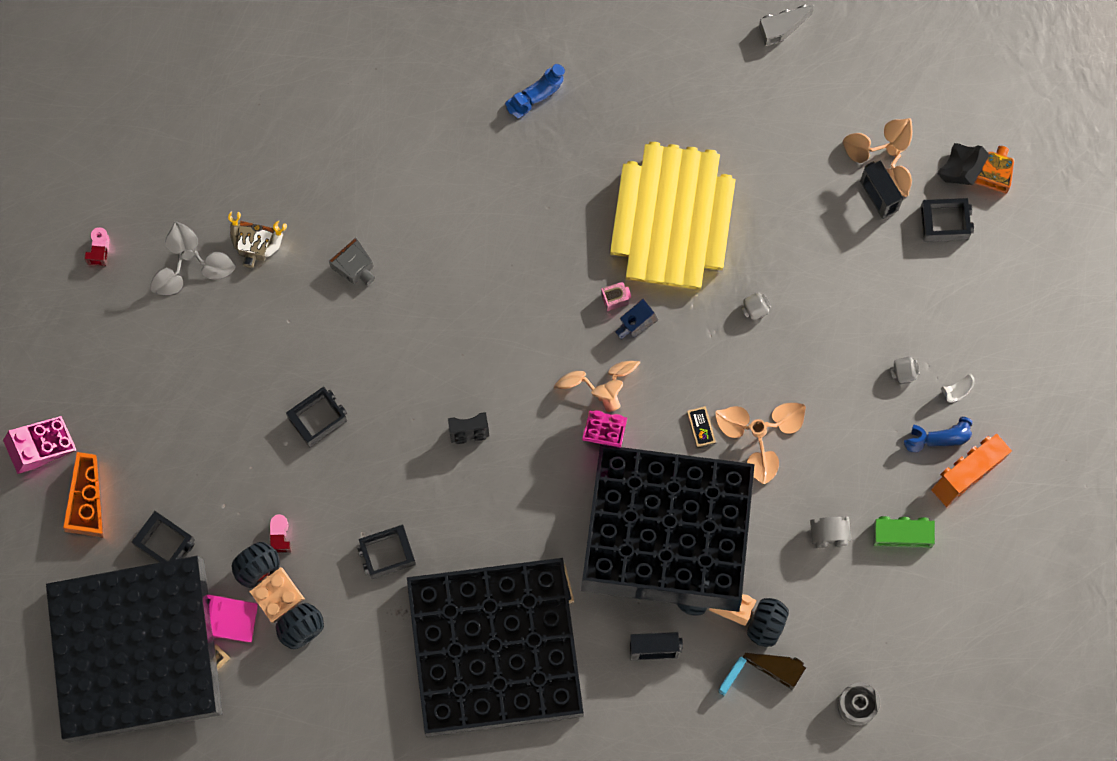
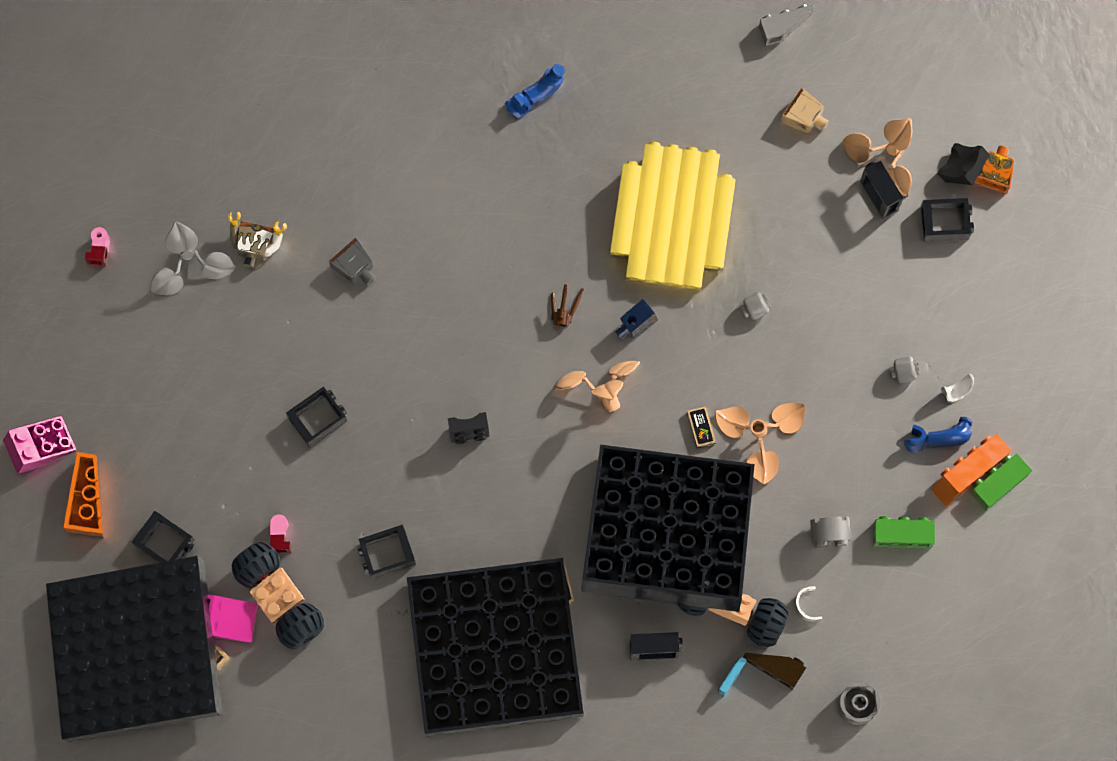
dark pink slope [582,410,627,448] -> none
brick [601,282,631,311] -> none
none -> reddish brown plant [551,284,584,327]
none -> tan torso [781,87,829,133]
none -> white helmet [795,587,822,622]
none -> bright green brick [971,454,1032,511]

